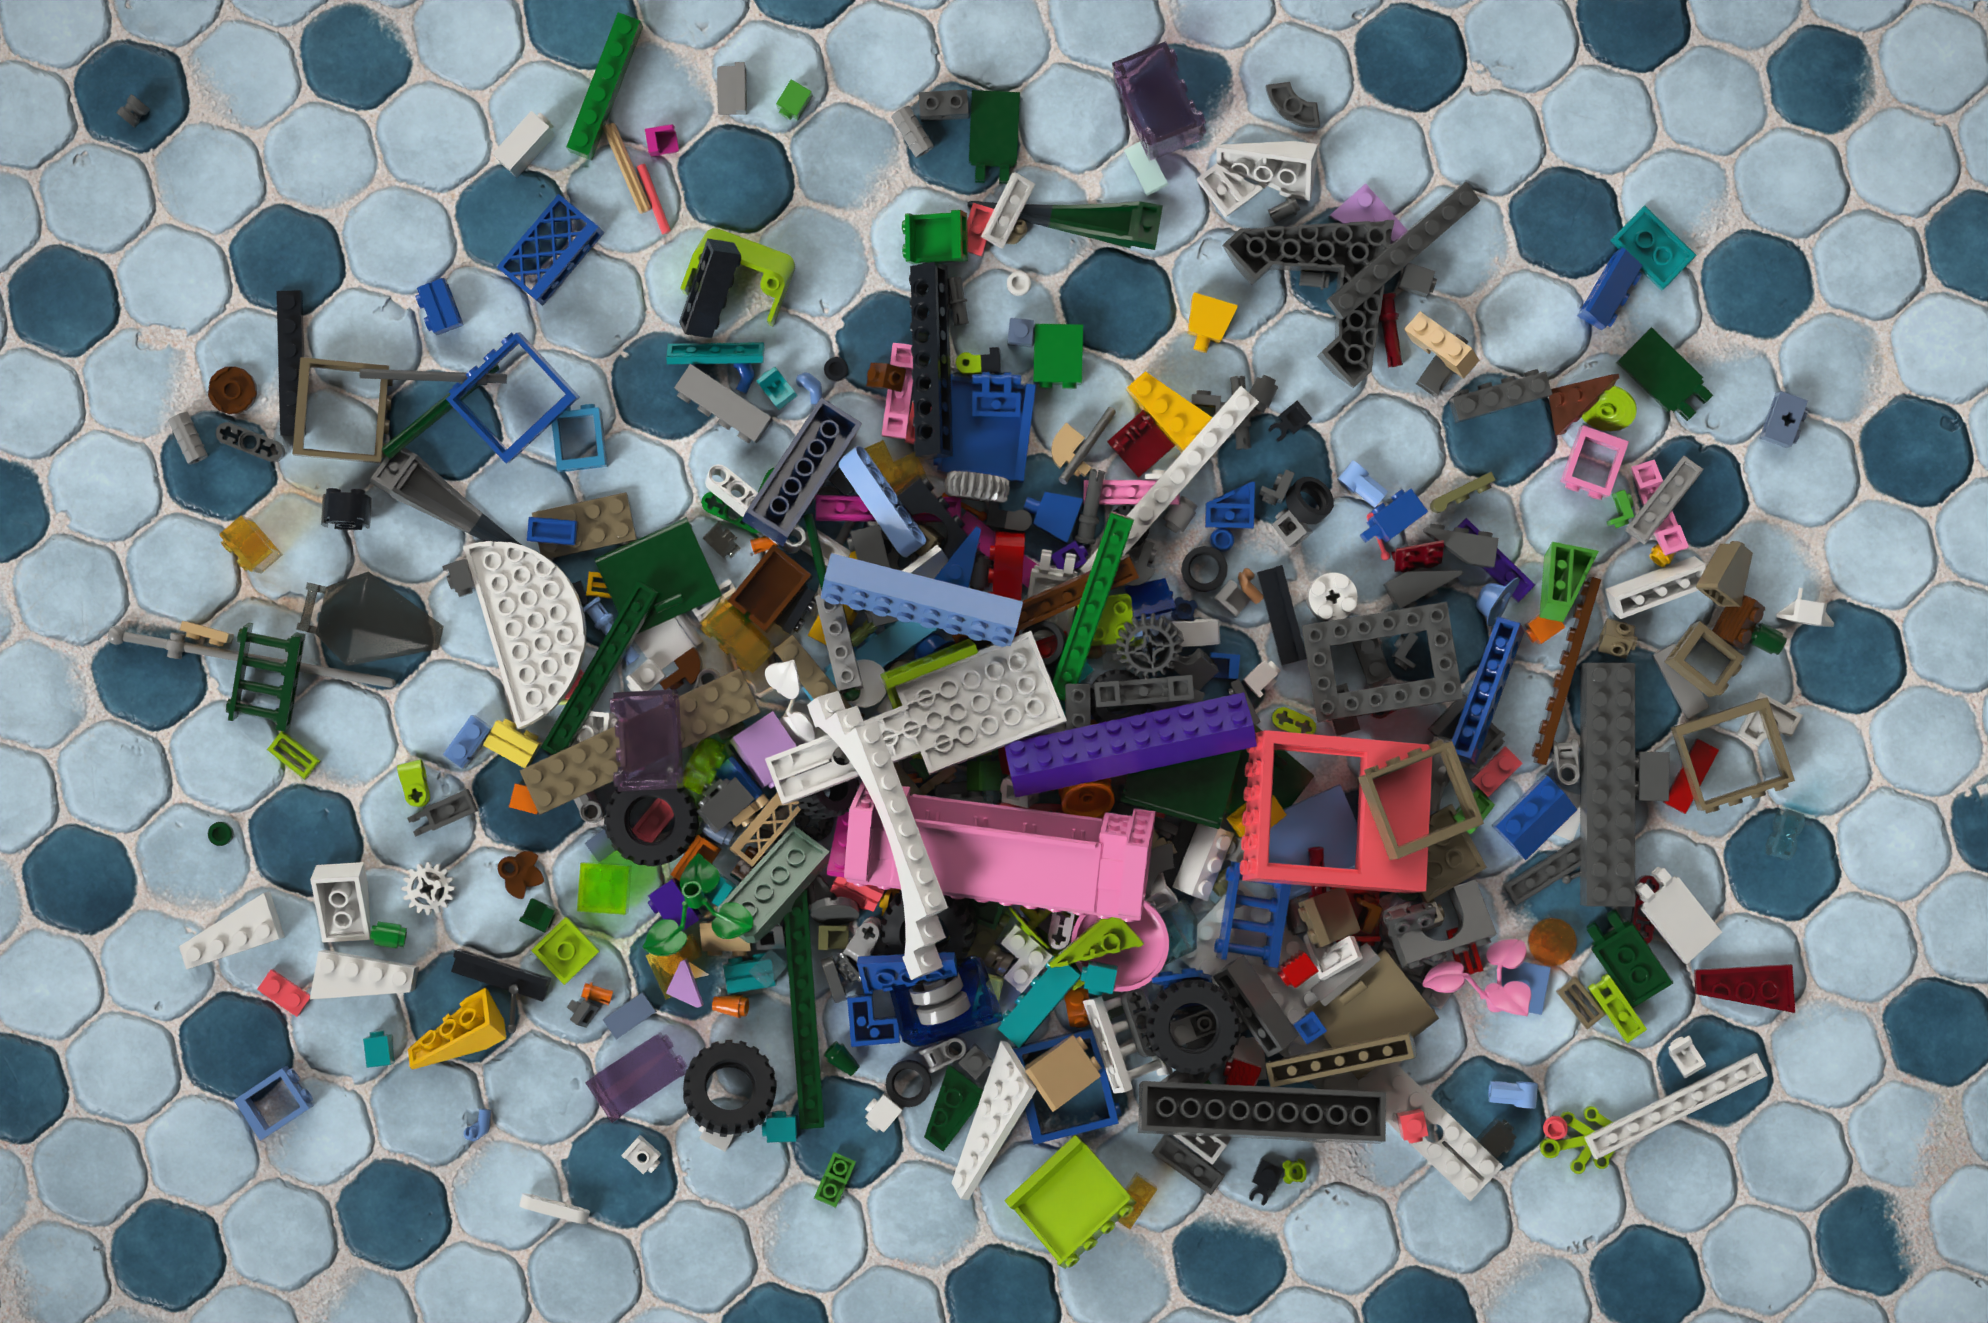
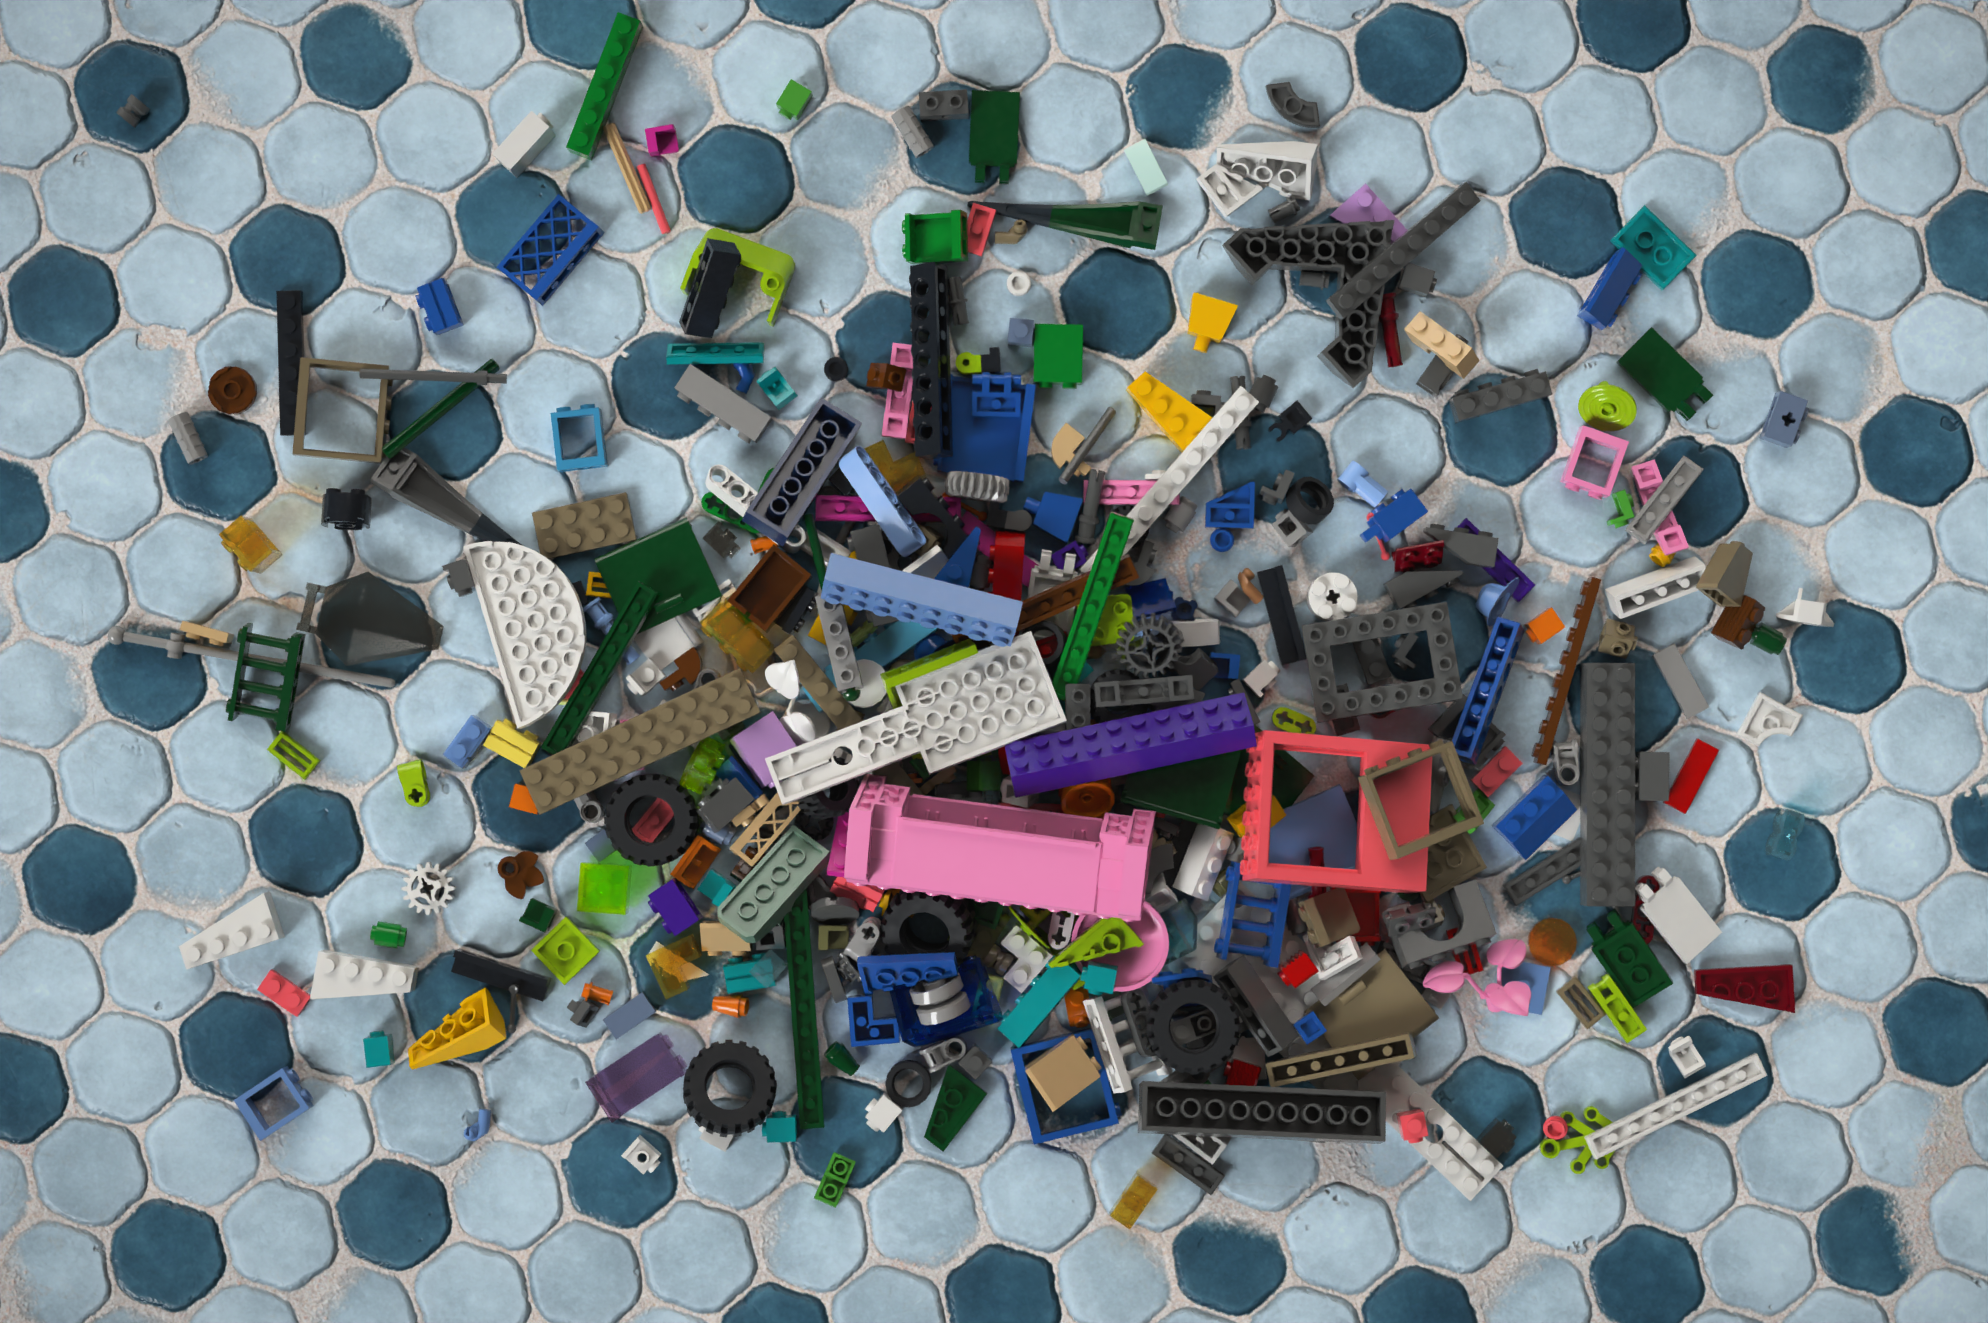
dark green tile [208,822,234,846] -> none
dark grey beam [216,422,285,462] -> none
white slope [310,862,371,943] -> none
dark grey hinge [407,789,478,837] -> none
blue window [446,332,580,464] -> none
white beam [519,1193,590,1224] -> none
blue tile [527,517,578,545] -> none
clear purple windscreen [610,689,683,792] -> none
green plant [642,853,754,956] -> none
lavender slope [666,959,704,1008] -> none
light grey panel [717,62,747,115] -> none
medium blue arm [796,372,822,405] -> none
white arch [807,691,948,980] -> none
white wing [952,1041,1037,1200] -> none
white tile [981,172,1035,248] -> none
lime panel [1004,1135,1137,1269] -> none
dark red hinge [1107,410,1174,478] -> none
clear purple windscreen [1112,41,1206,161] -> none
black tyre [1181,546,1228,592] -> none
black plate [1249,1159,1284,1206] -> none
lime plate [1283,1158,1307,1184] -> none
reddish brown bracket [1354,893,1383,934] -> none
olive plate [1430,472,1495,513] -> none
light blue piece [1488,1081,1538,1108] -> none
bright green wedge [1539,542,1599,622] -> none
copper wing [1549,374,1620,435] -> none
dark tan window [1664,621,1745,697] -> none
dark tan window [1671,697,1795,814] -> none

